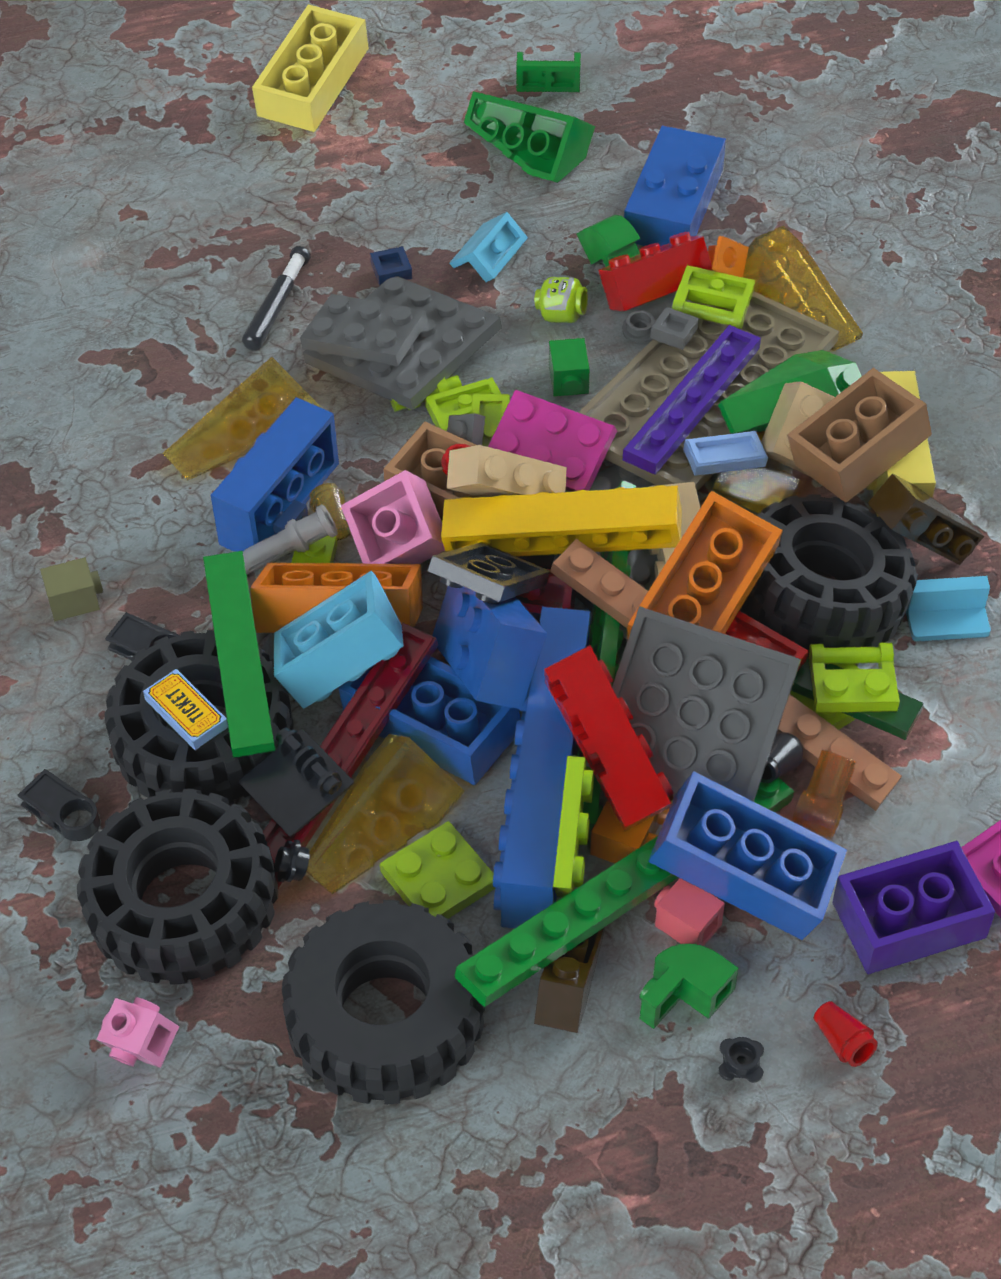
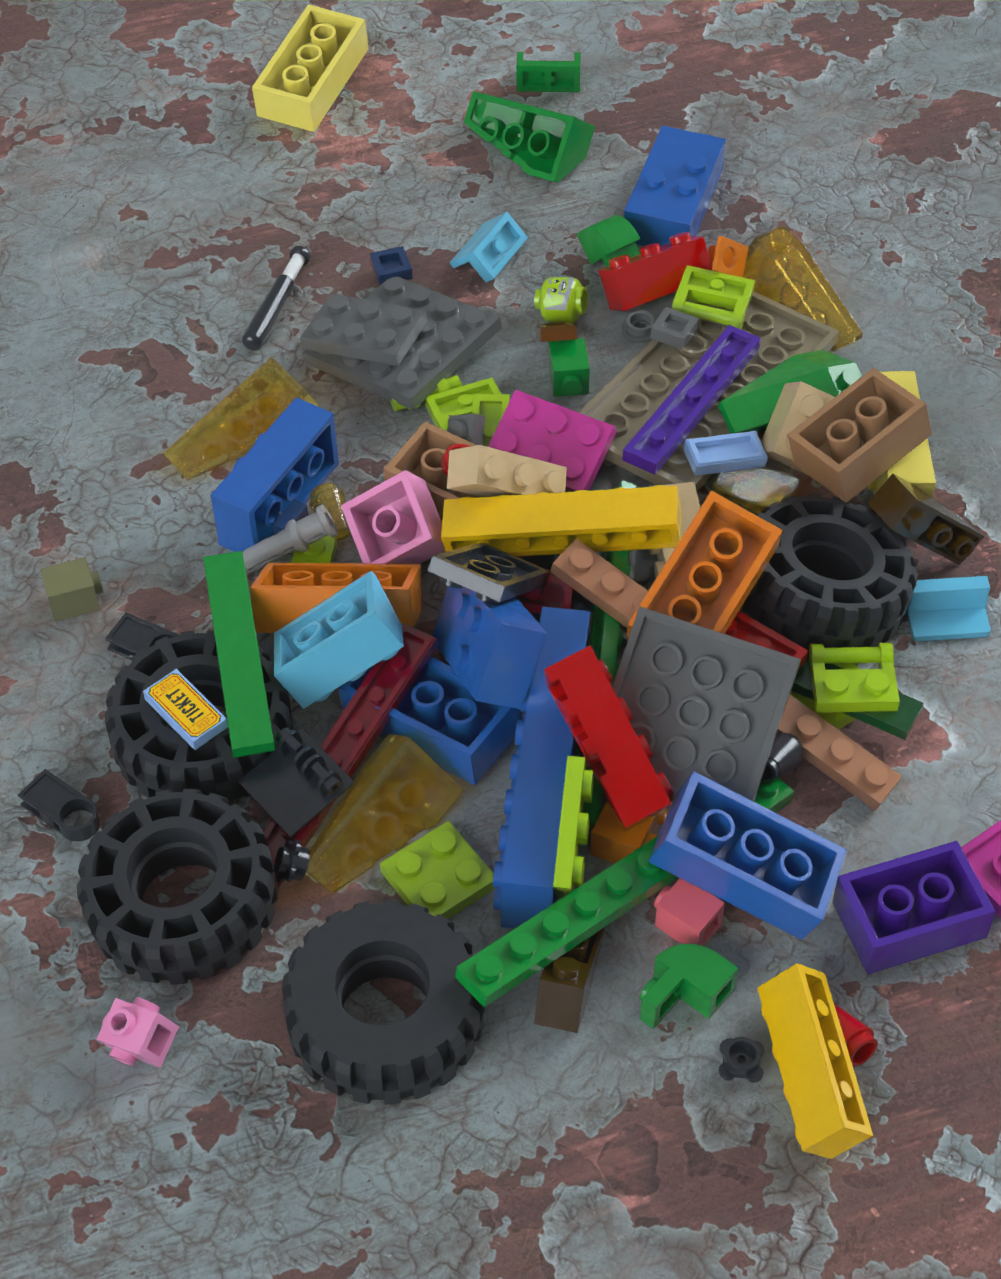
clear orange piece [792,749,857,839] -> none
none -> reddish brown tile [535,322,577,342]
none -> yellow brick [757,963,873,1159]

